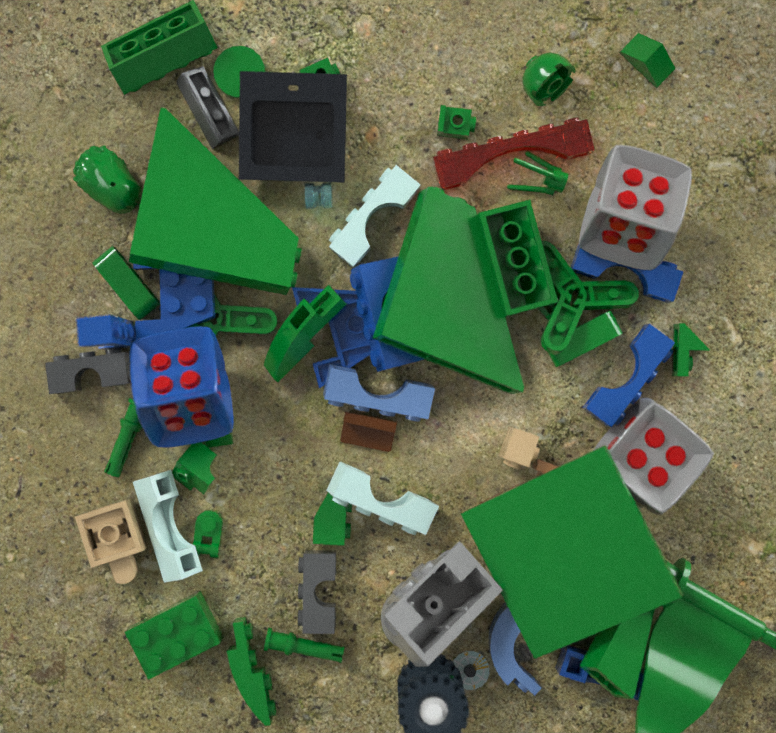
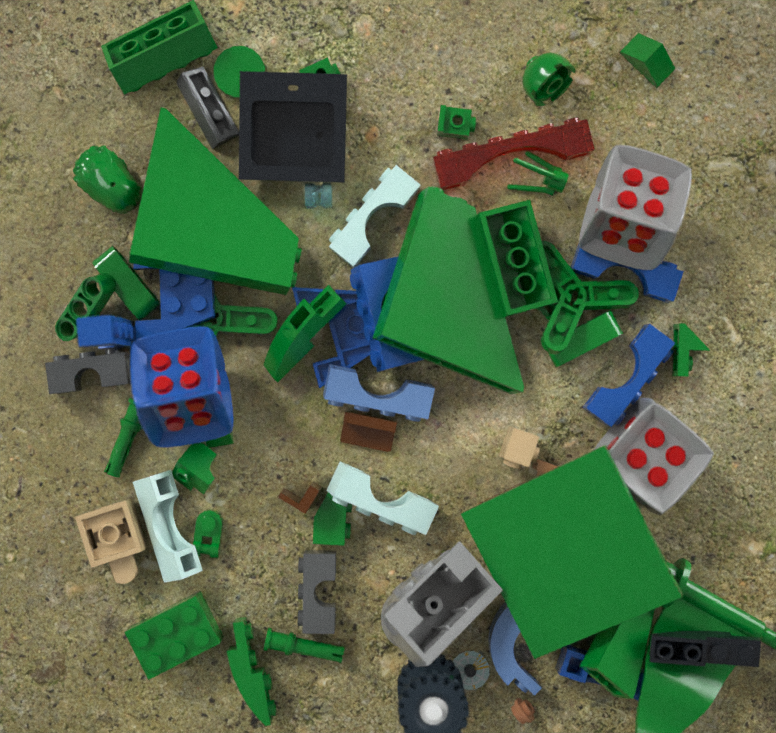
none -> green beam [55,273,116,341]
none -> reddish brown panel [278,481,322,514]
none -> nougat plate [511,698,535,724]
none -> black slope [649,631,761,667]

